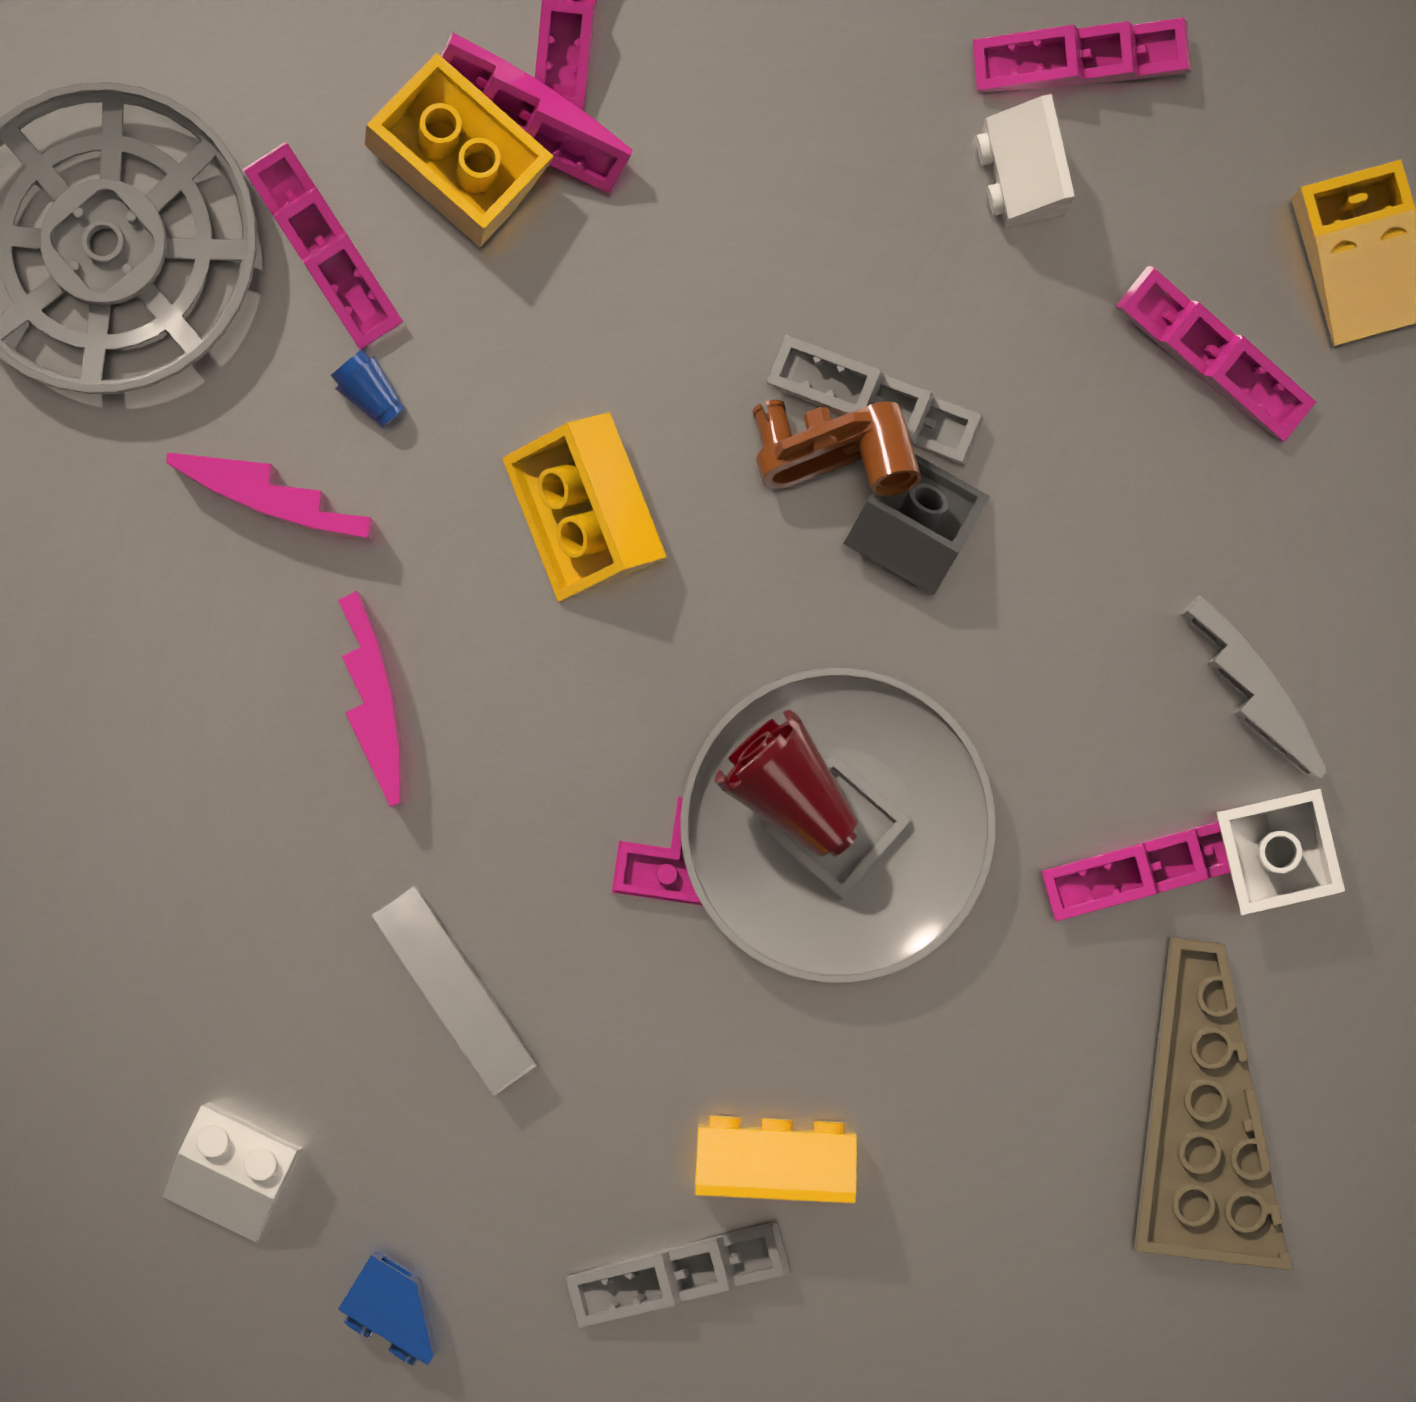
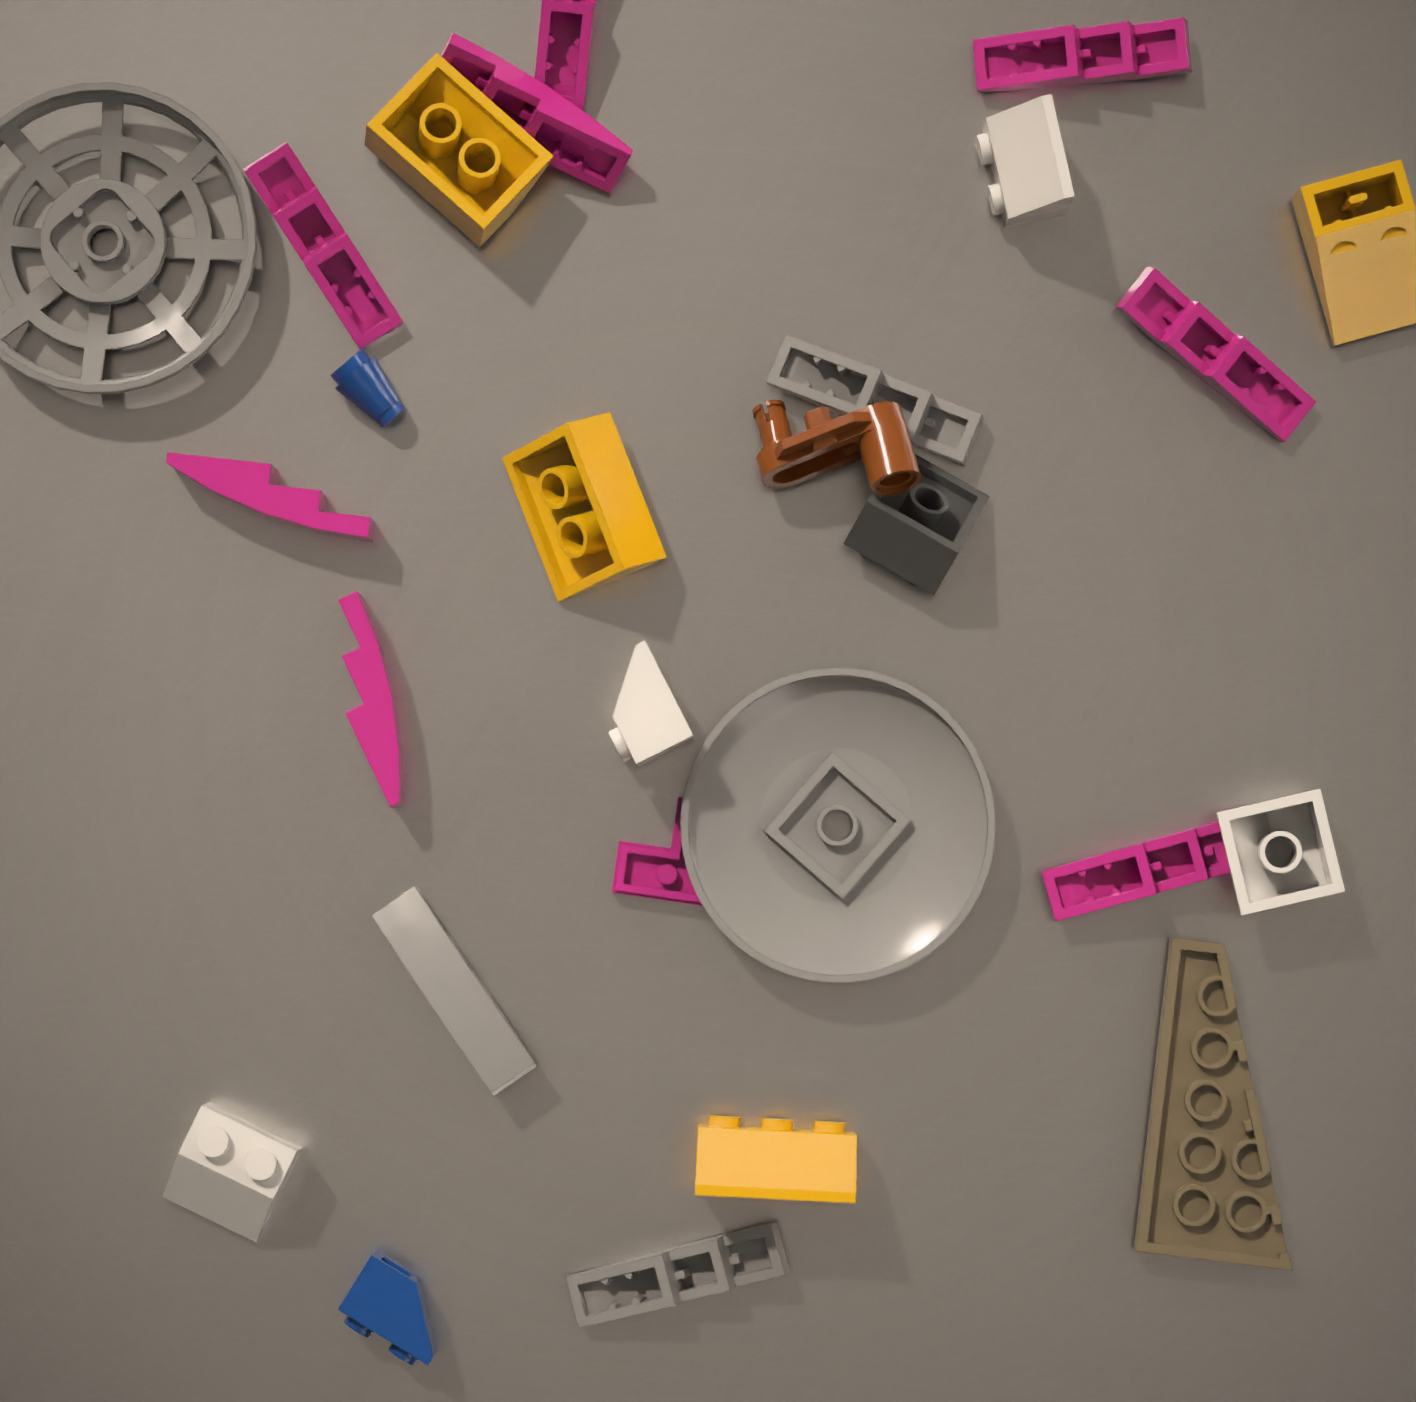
dark red cone [714,710,858,857] -> none
light grey slope [1181,595,1328,781] -> none
none -> white slope [608,641,694,767]

